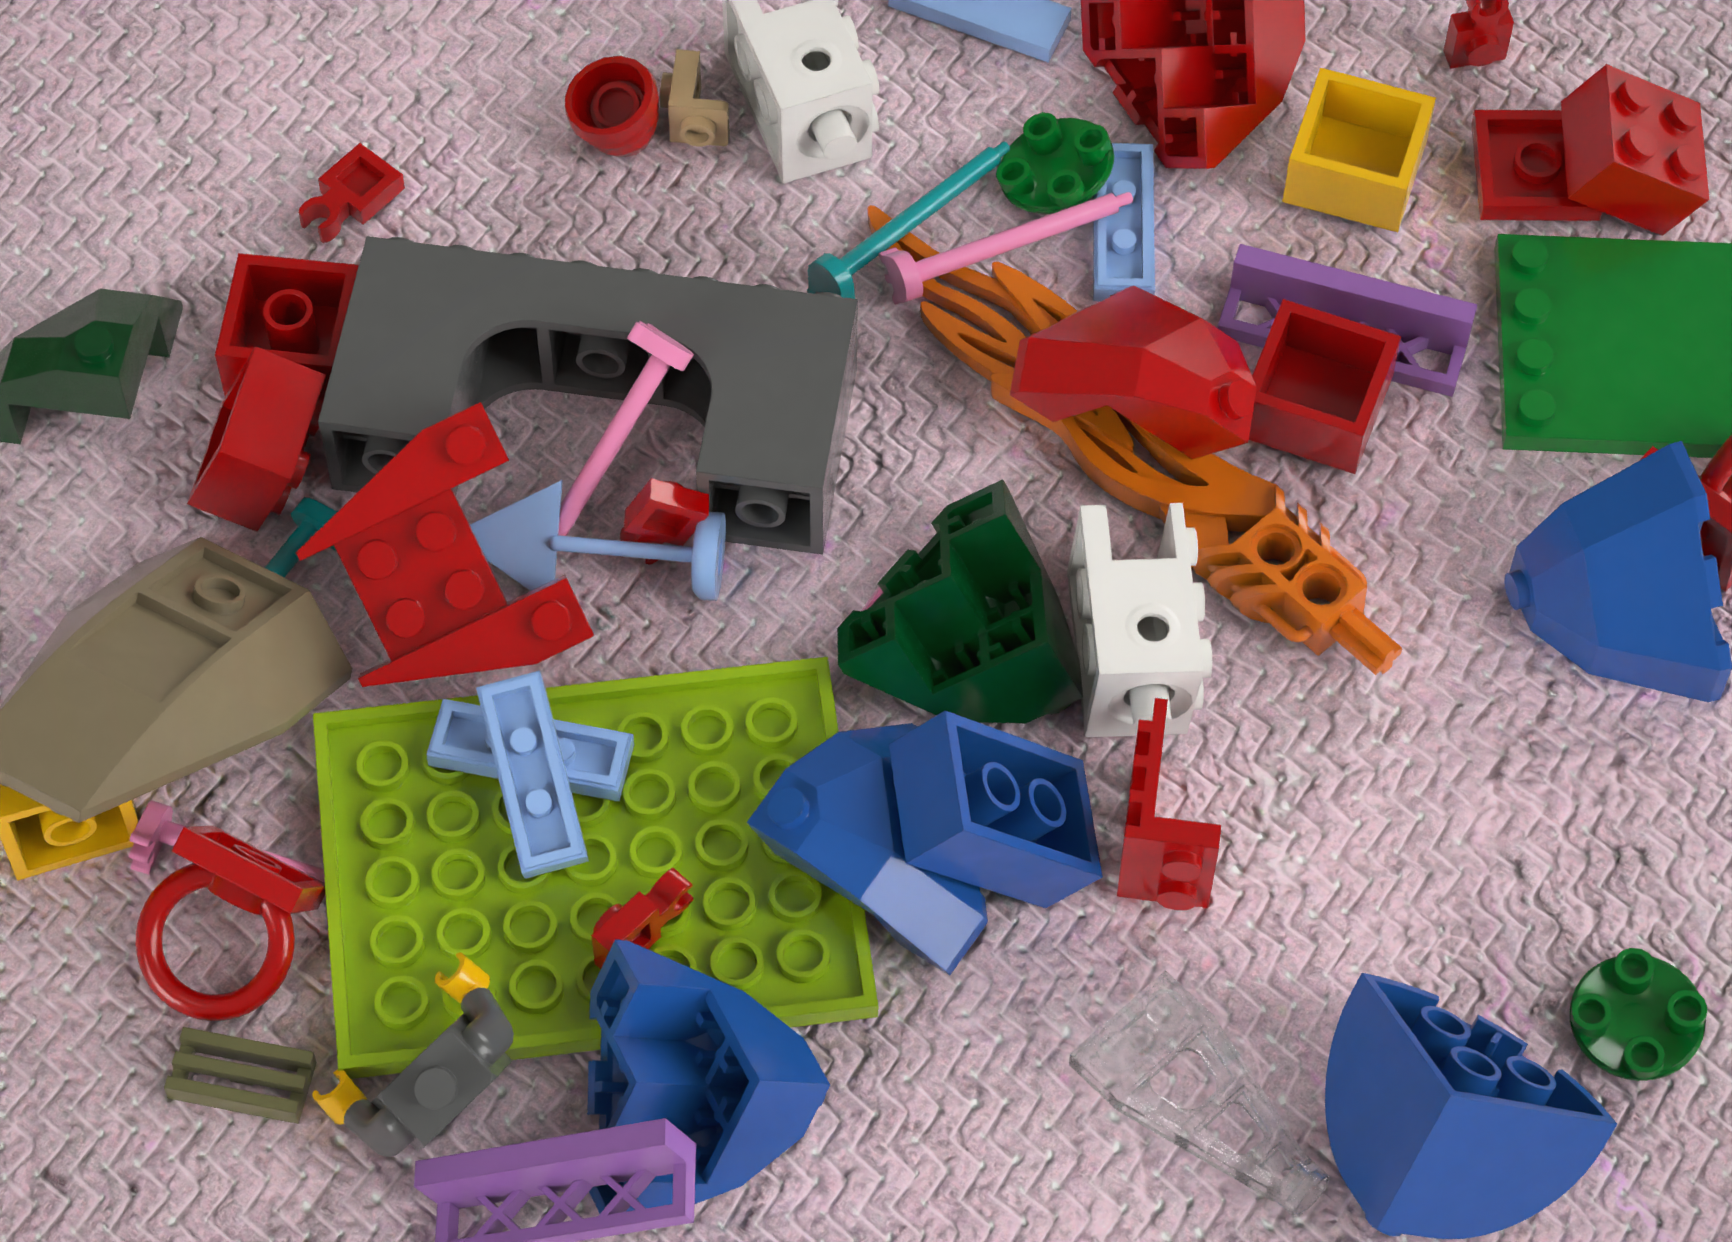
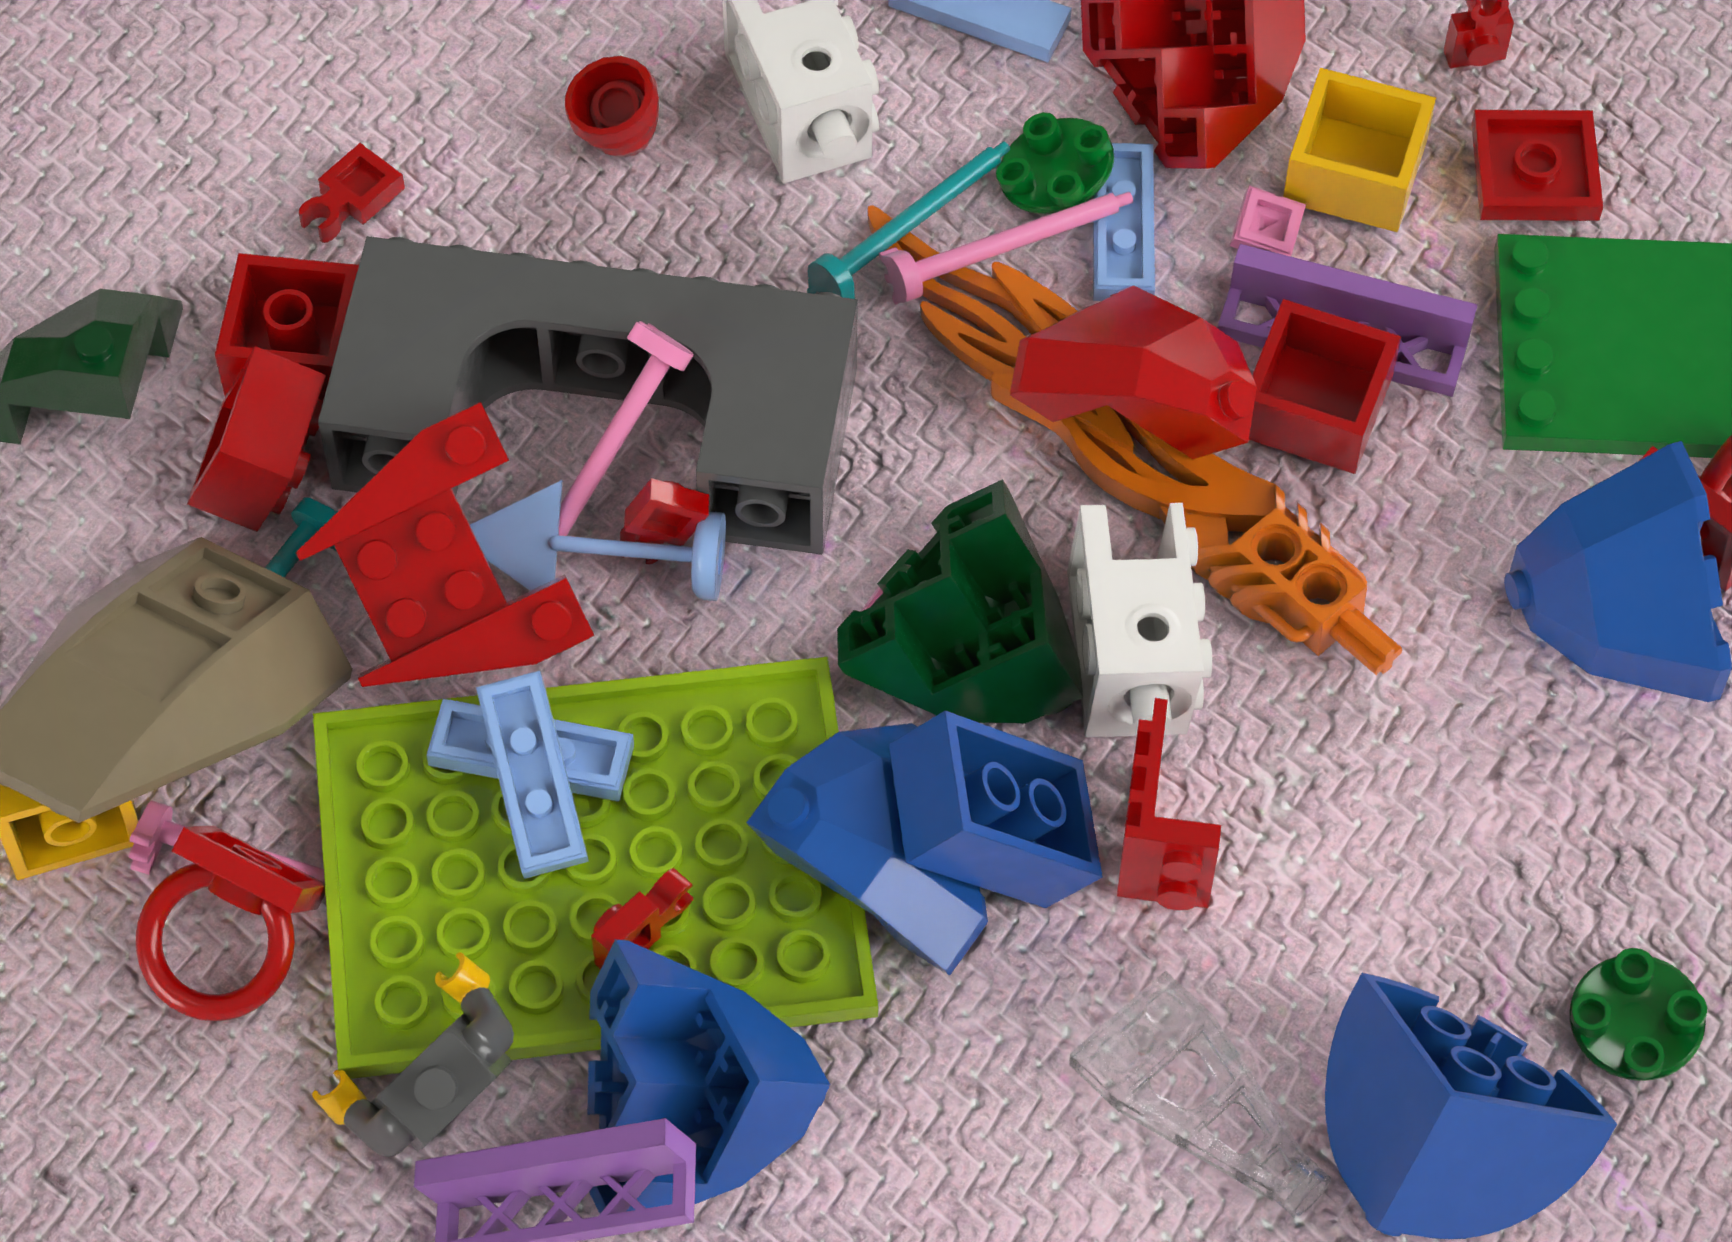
olive tile [164,1027,317,1124] -> none
tan bracket [660,49,730,147] -> none
red brick [1561,64,1709,236] -> none
none -> bright pink tile [1229,185,1306,257]

